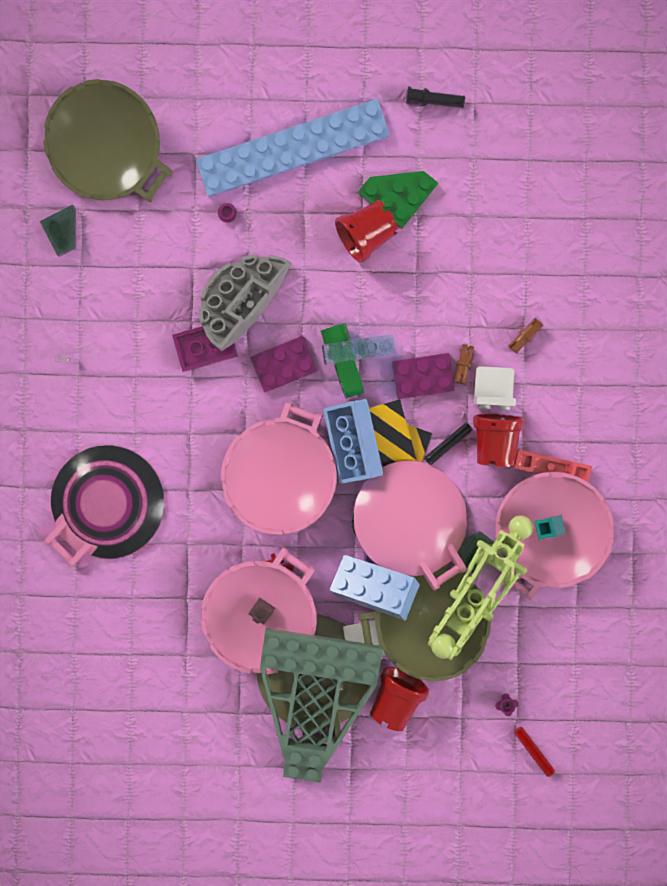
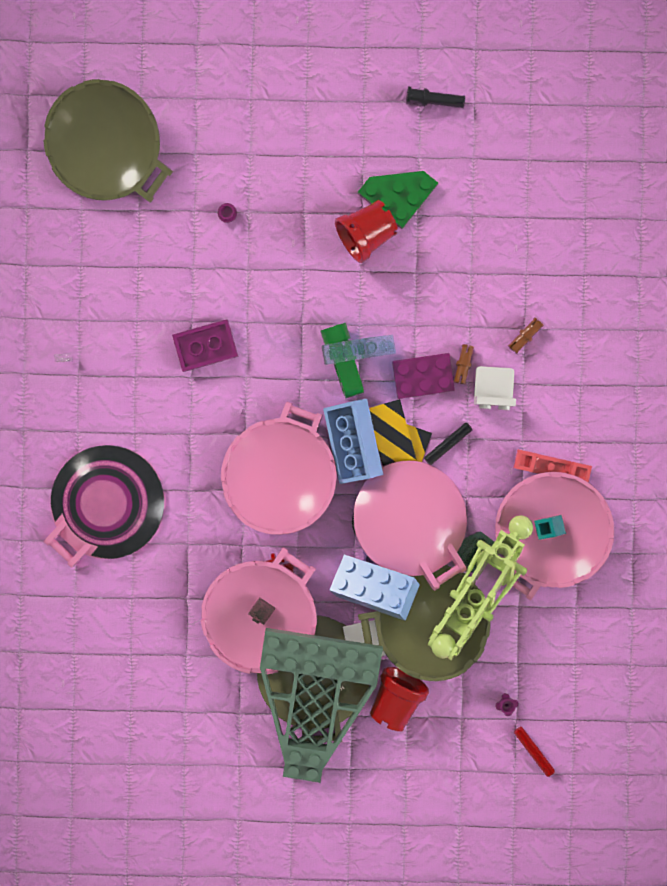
clear green wing [40,204,76,257] -> none
light blue plate [196,98,389,197] -> none
light grey brick [199,255,291,351] -> none
magenta plate [250,336,317,393] -> none
red piece [473,414,524,467] -> none

